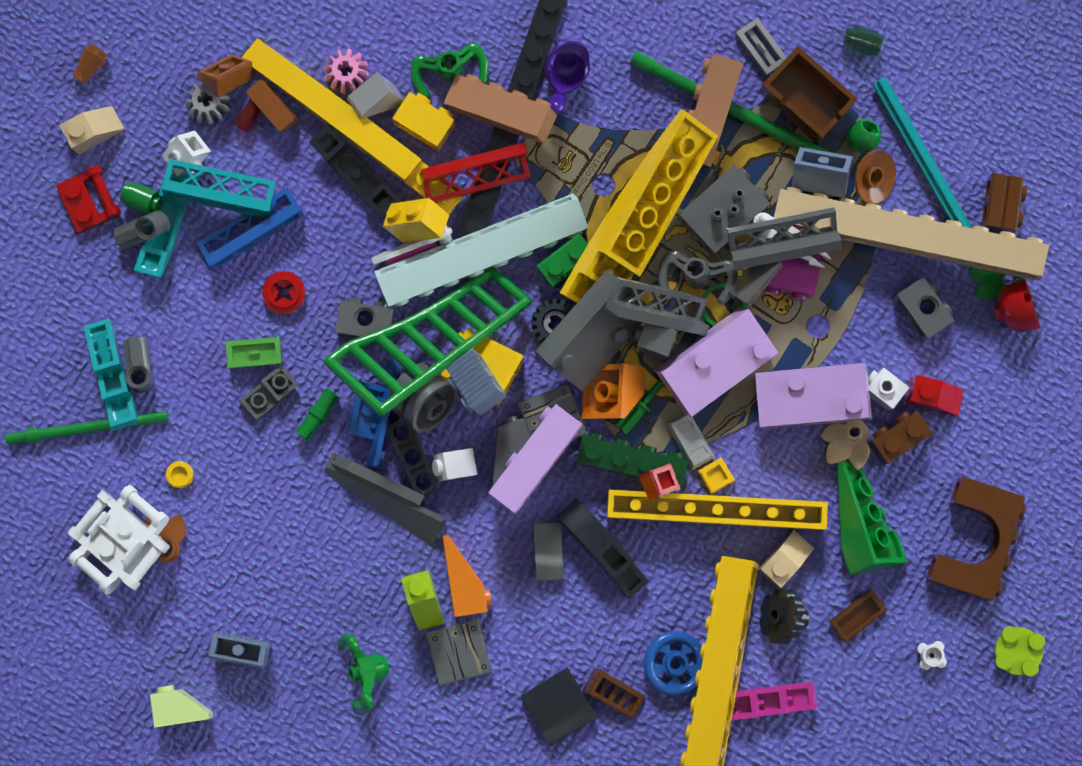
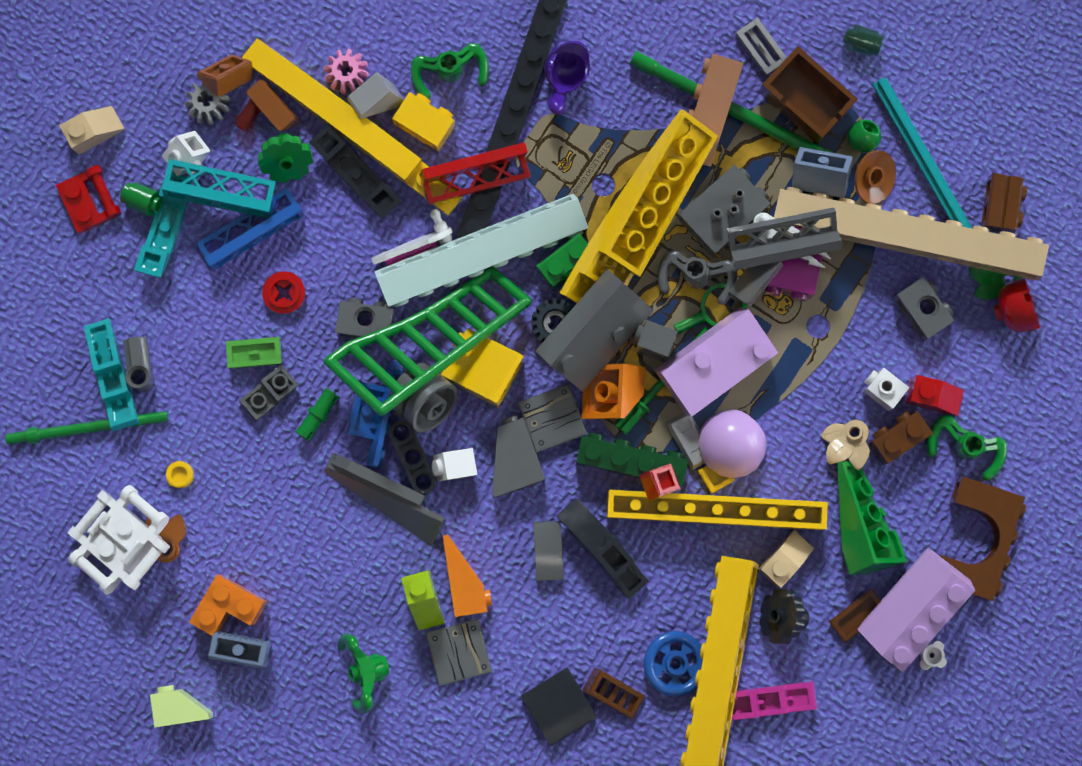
dark orange cone [72,43,108,84] -> none
dark grey piece [113,211,169,250] -> none
yellow brick [383,198,449,243] -> none
nougat brick [444,74,557,144] -> none
sand blue brick [446,348,506,415] -> none
lavender brick [488,404,582,515] -> none
dark grey fence [605,277,709,336] -> none
lavender brick [755,363,872,429] -> none
lime piece [994,626,1045,676] -> none
none -> orange brick [189,574,268,636]
none -> green plant [258,133,313,183]
none -> lavender cylinder [699,409,767,478]
none -> lavender slope [858,548,975,672]
none -> green piece [927,415,1007,481]

